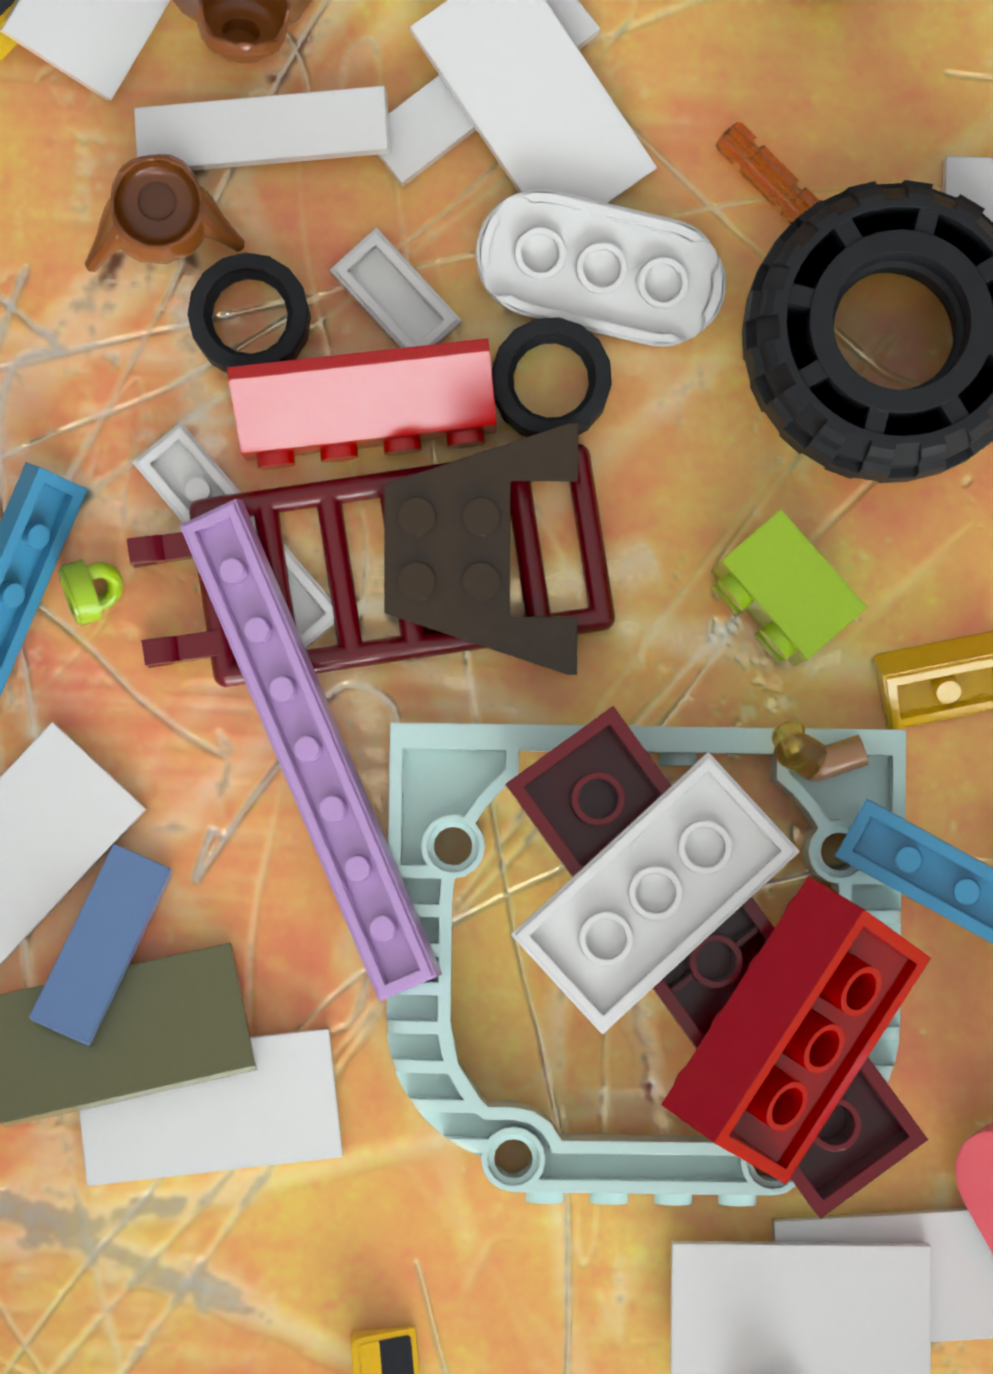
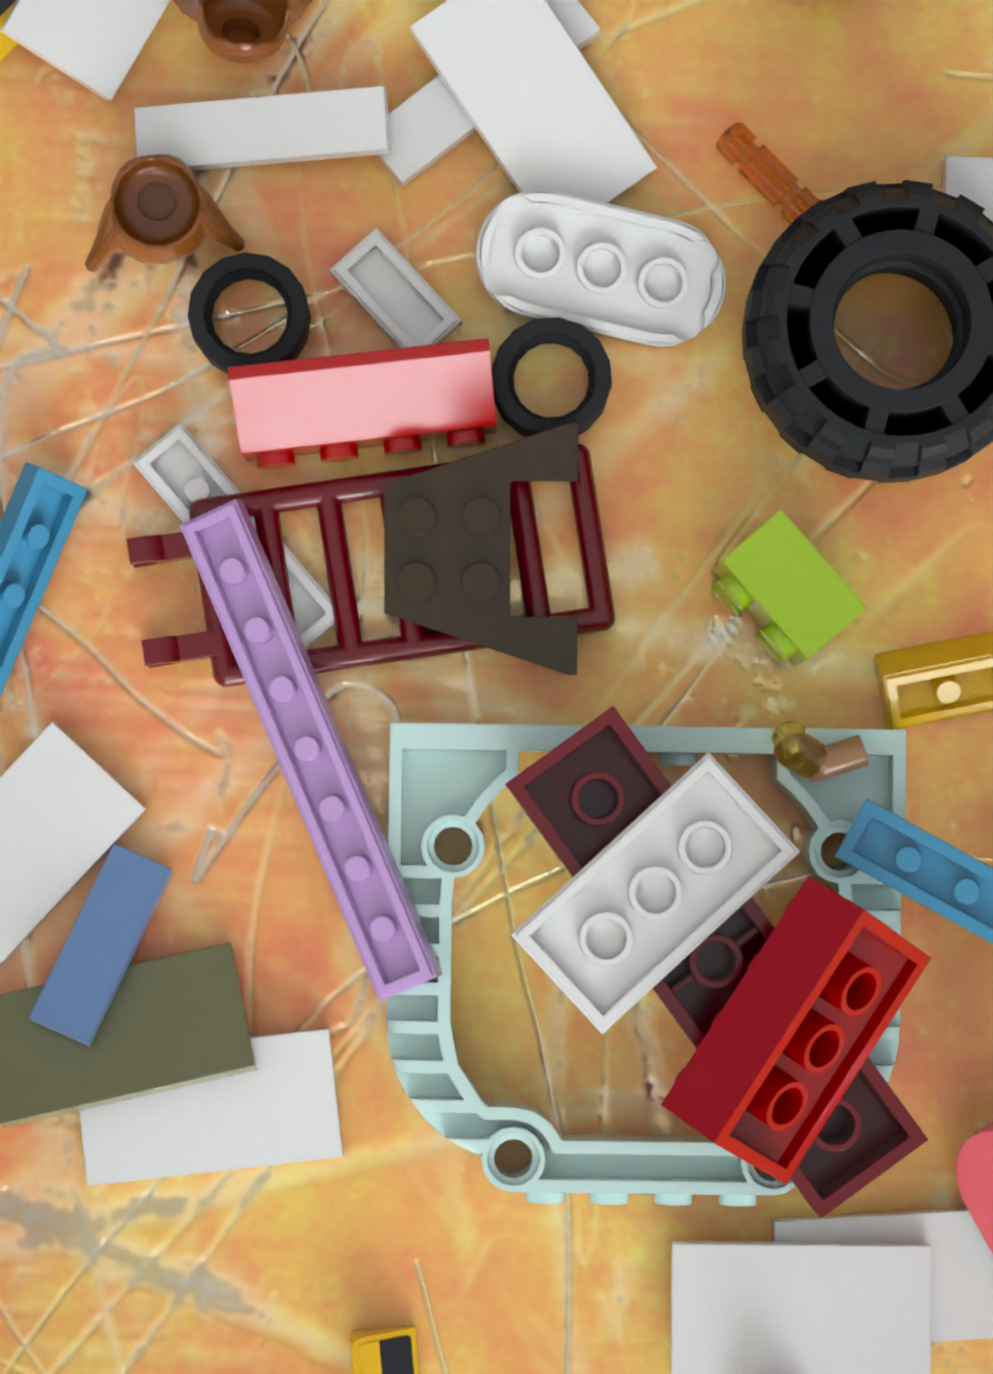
lime tile [58,559,123,626] -> none

